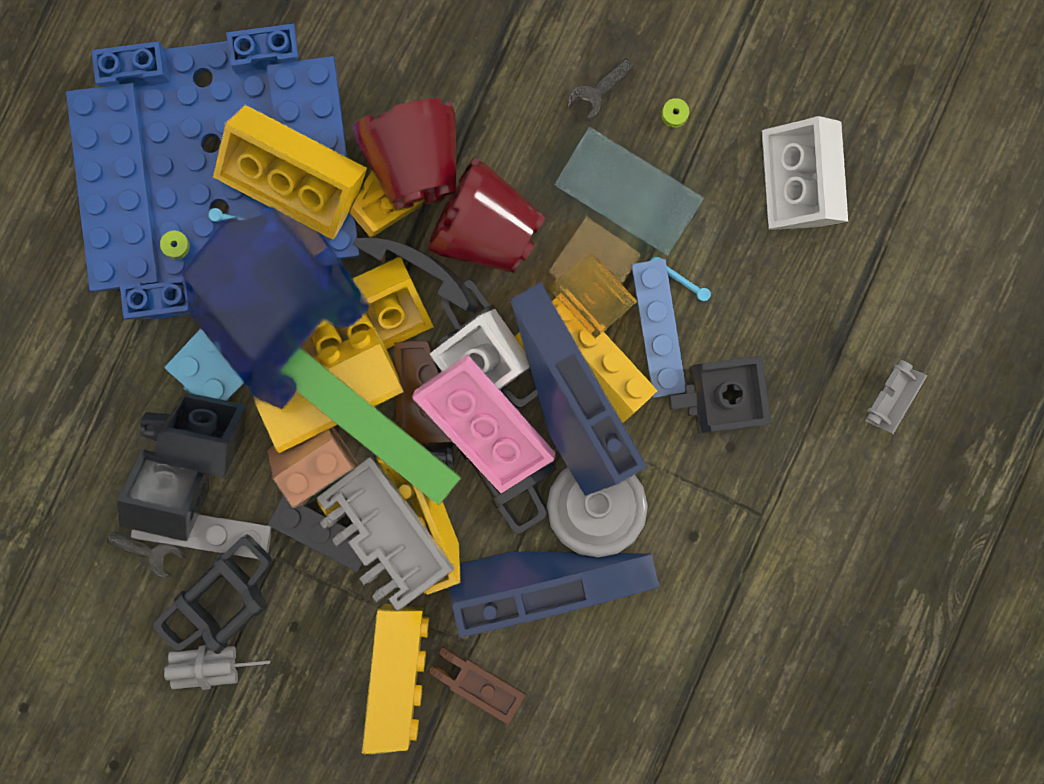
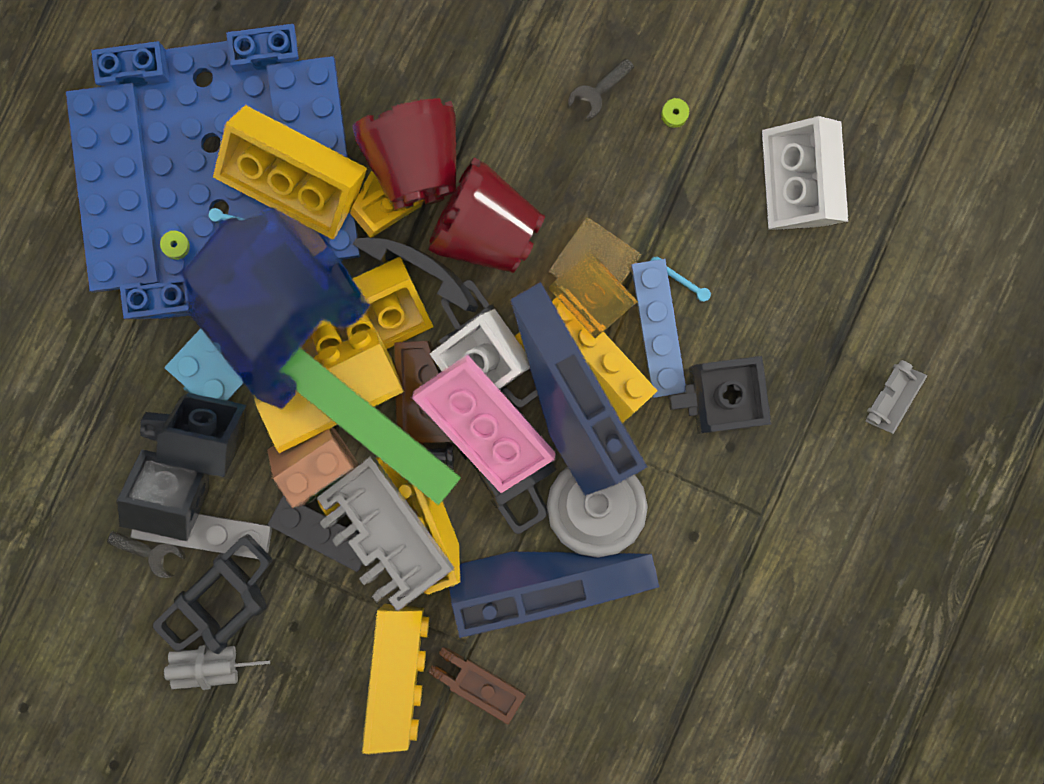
clear light blue slope [554,127,704,256] -> none

